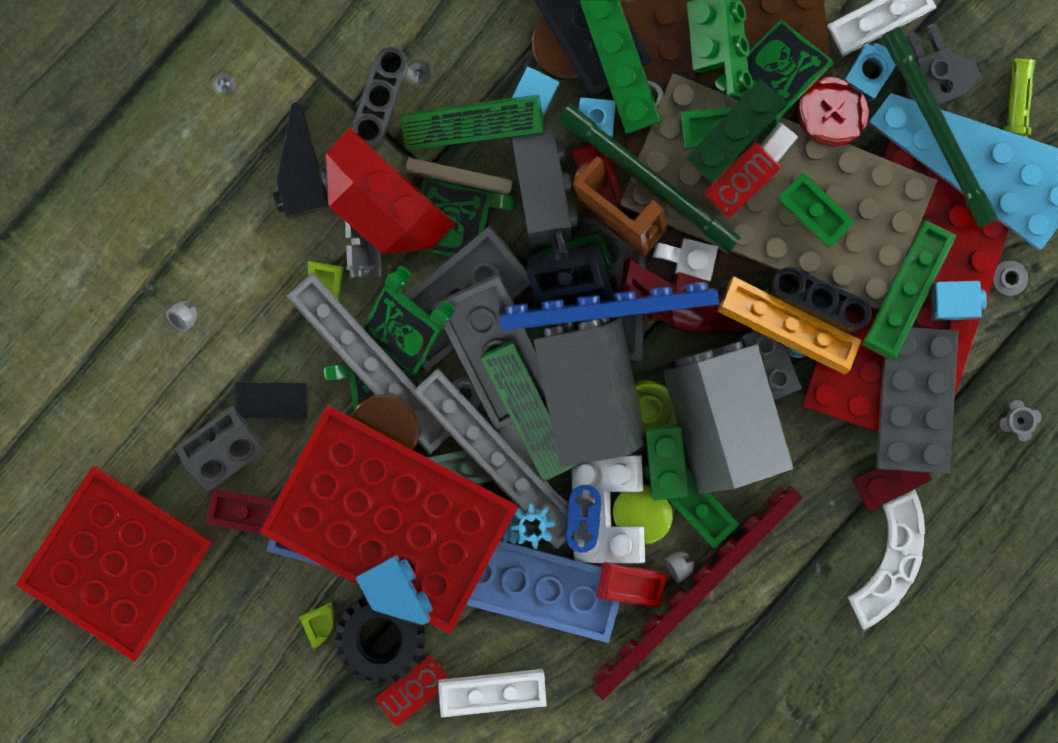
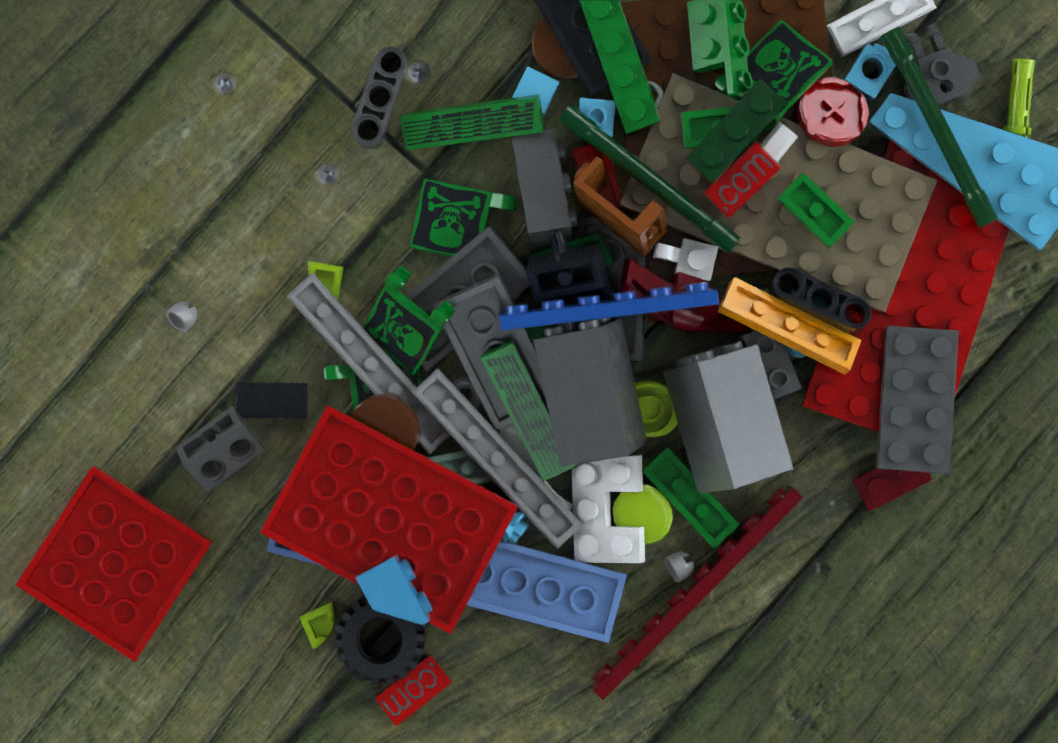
dark red plate [206,489,277,534] -> none
black slope [273,102,330,219] -> none
red wedge [326,127,455,254] -> none
dark grey hinge [345,221,382,278] -> none
dark tan tile [406,157,513,195] -> none
white tile [438,669,547,717] -> none
medium azure gear [510,502,556,549] -> none
blue beam [565,485,602,553] -> none
red tile [596,562,668,608] -> none
green plate [644,424,688,501] -> none
white tile [848,489,925,630] -> none
green tile [862,220,957,361] -> none
medium azure brick [930,281,987,321] -> none
light grey plate [992,261,1028,296] -> none
light grey plate [999,400,1042,441] -> none

